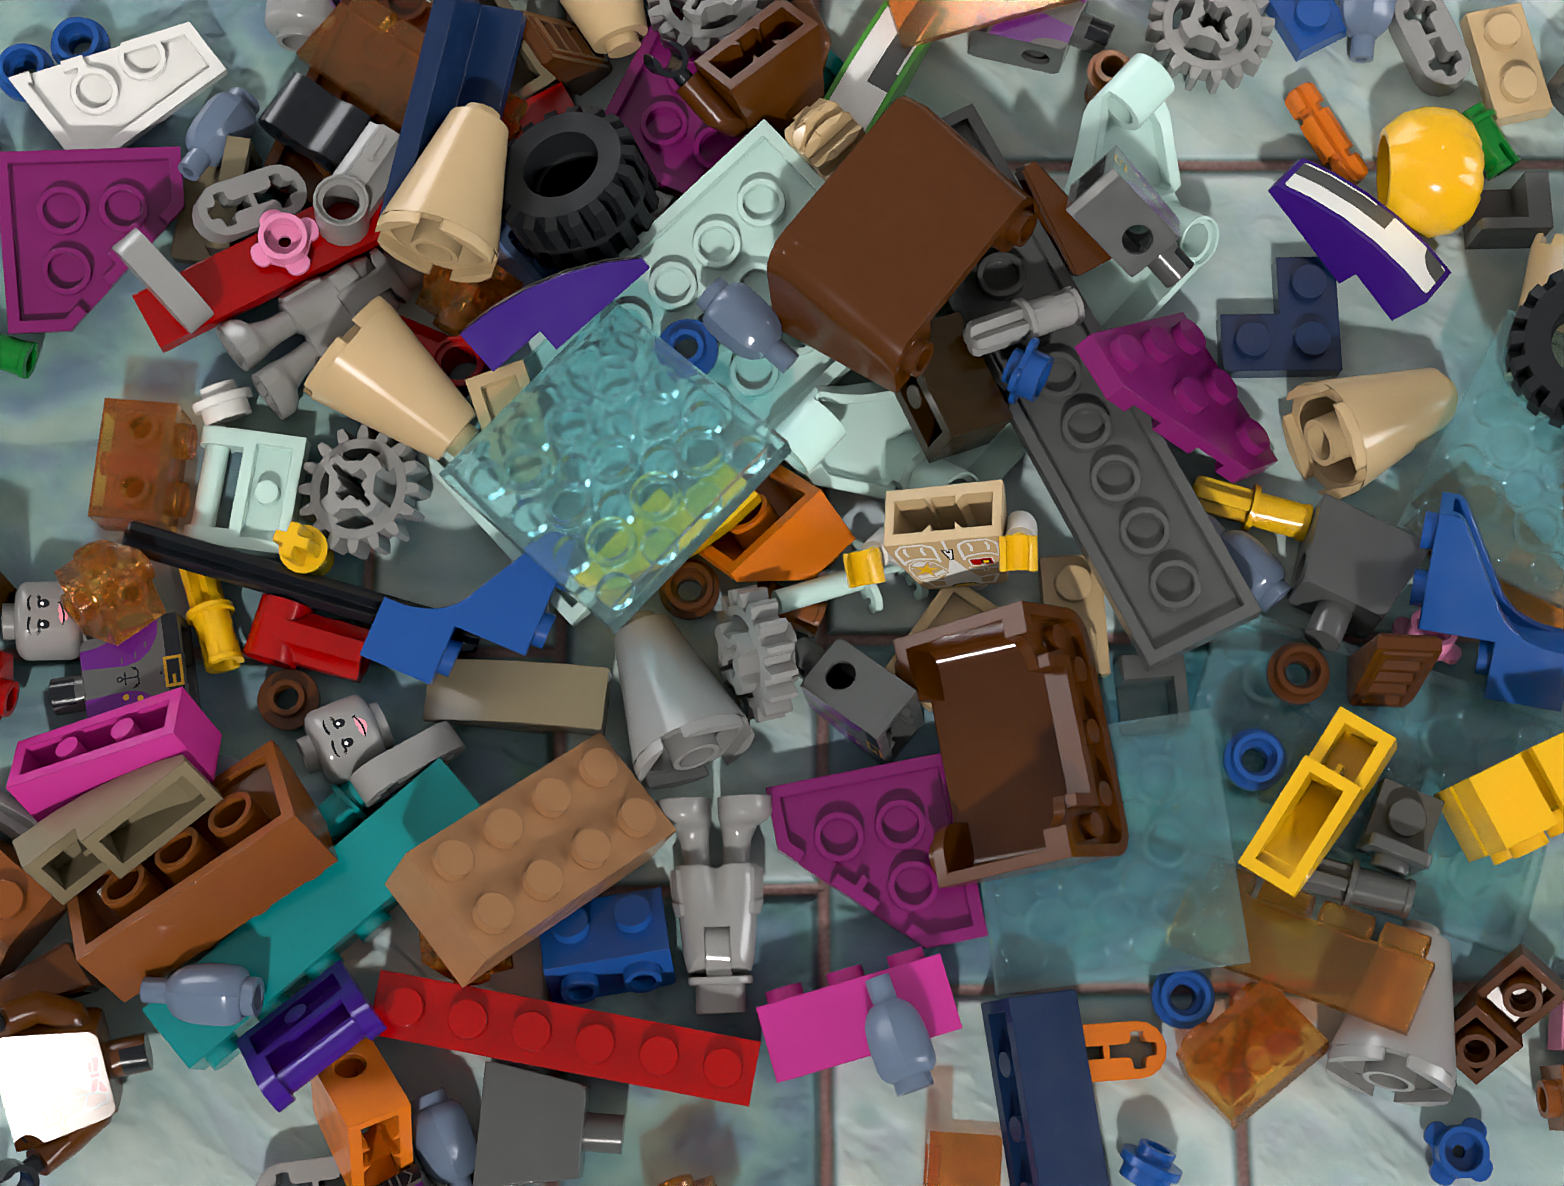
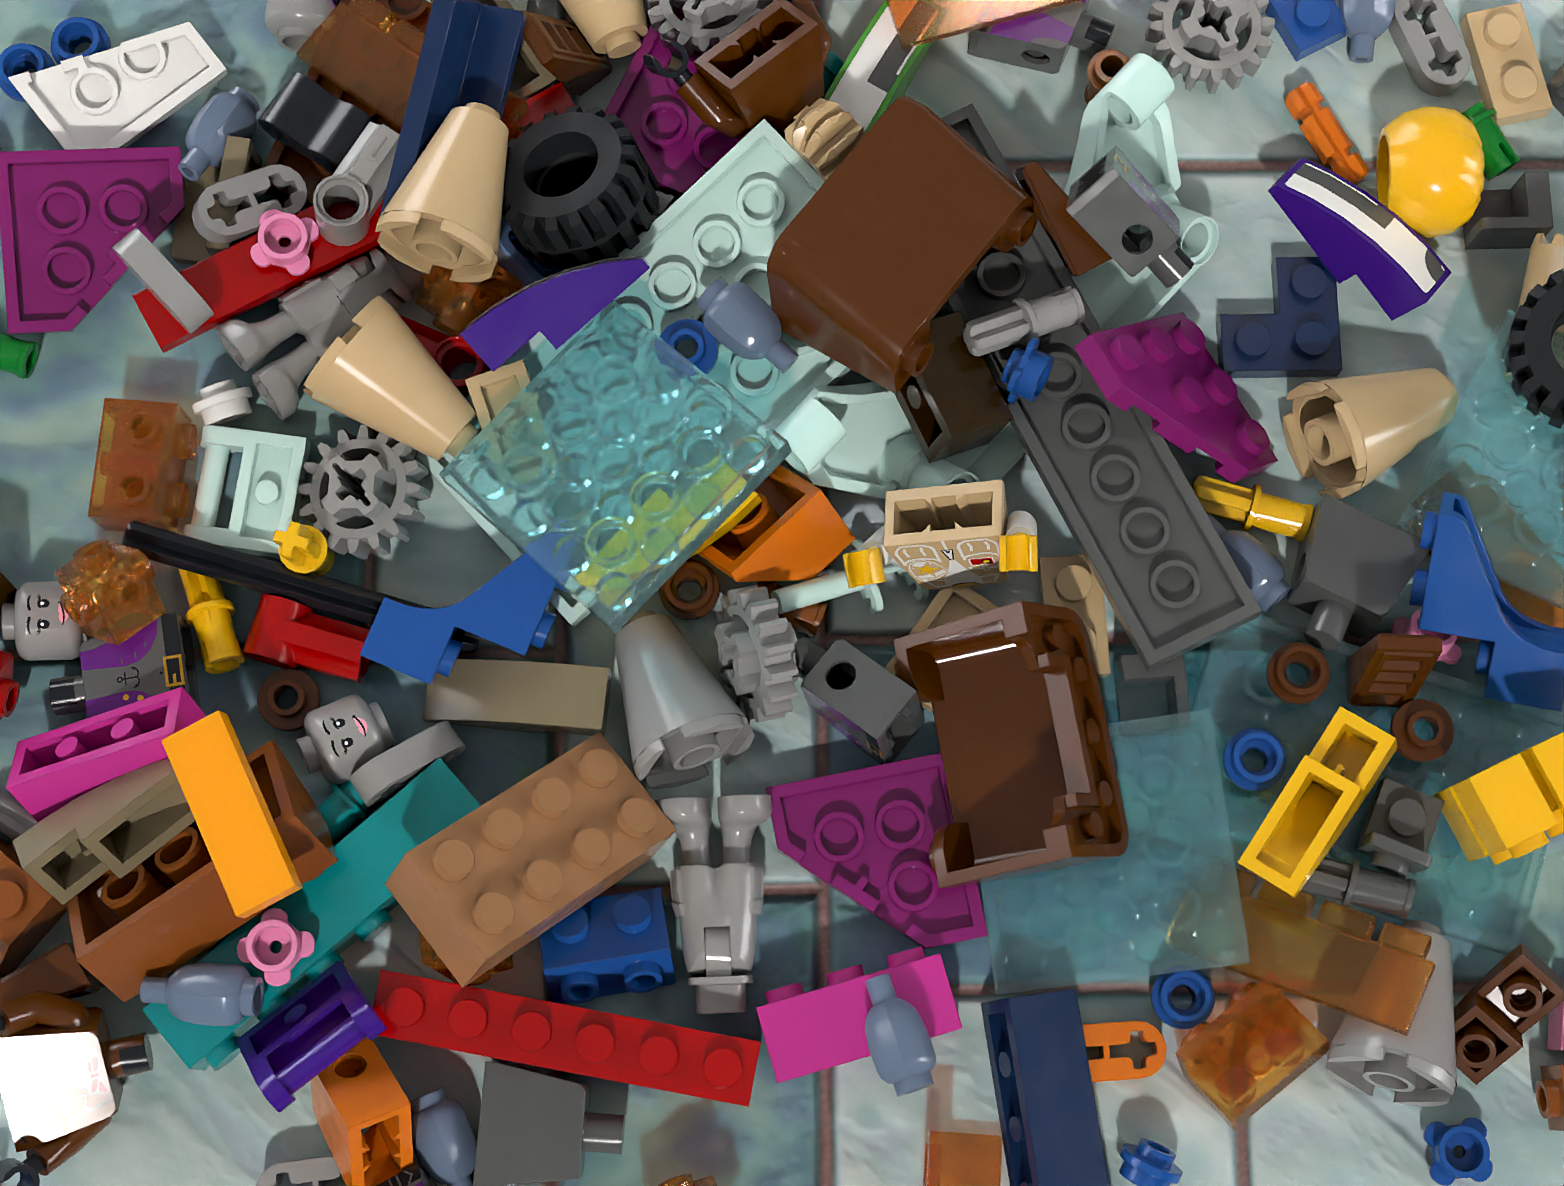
none -> light orange tile [161,710,303,918]
none -> bright pink plate [237,908,316,986]
none -> reddish brown plate [1389,699,1454,762]

